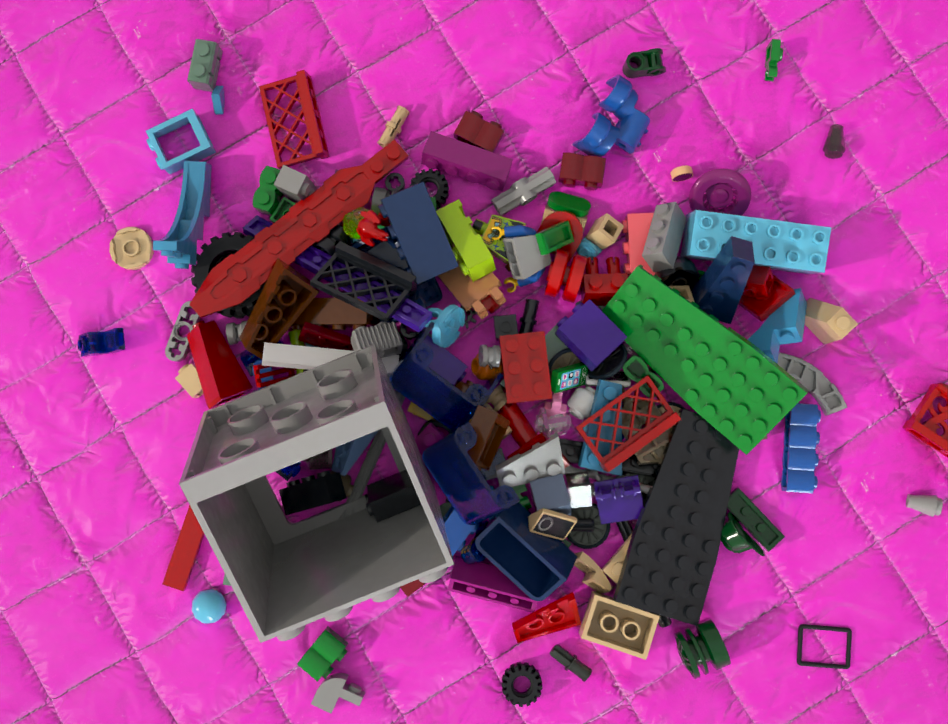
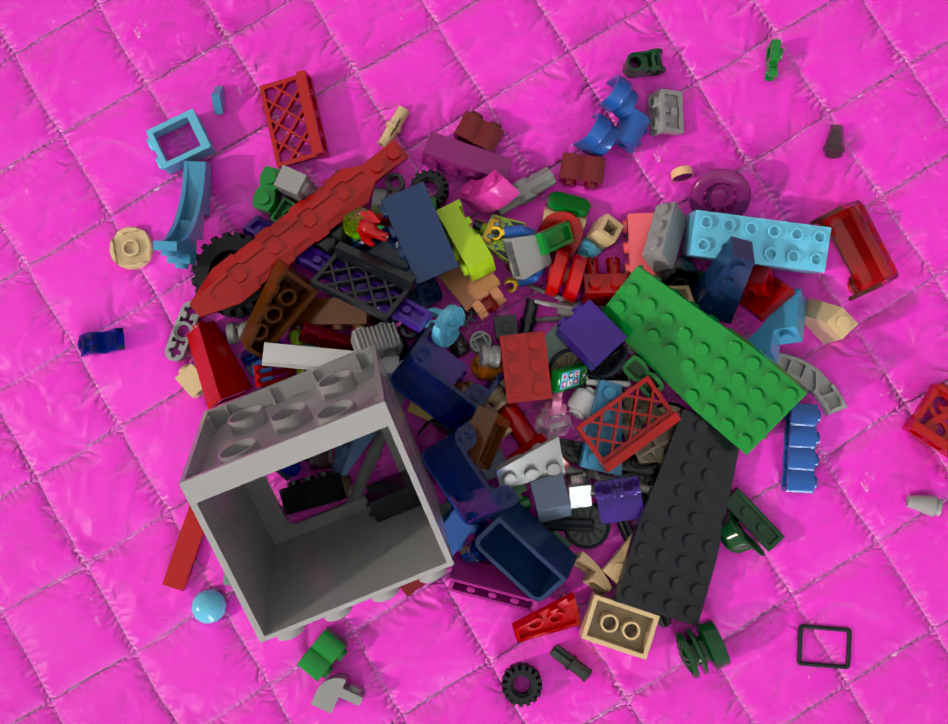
sand green brick [187,39,223,92] -> none
slope [528,508,577,540] -> none
none -> clear smoke cone [449,330,470,358]
none -> dark pink brick [457,170,520,213]
none -> light grey wheel [470,331,492,355]
none -> light grey plant [529,284,577,322]
none -> light grey bracket [648,89,684,137]
none -> clear red windscreen [809,200,899,301]

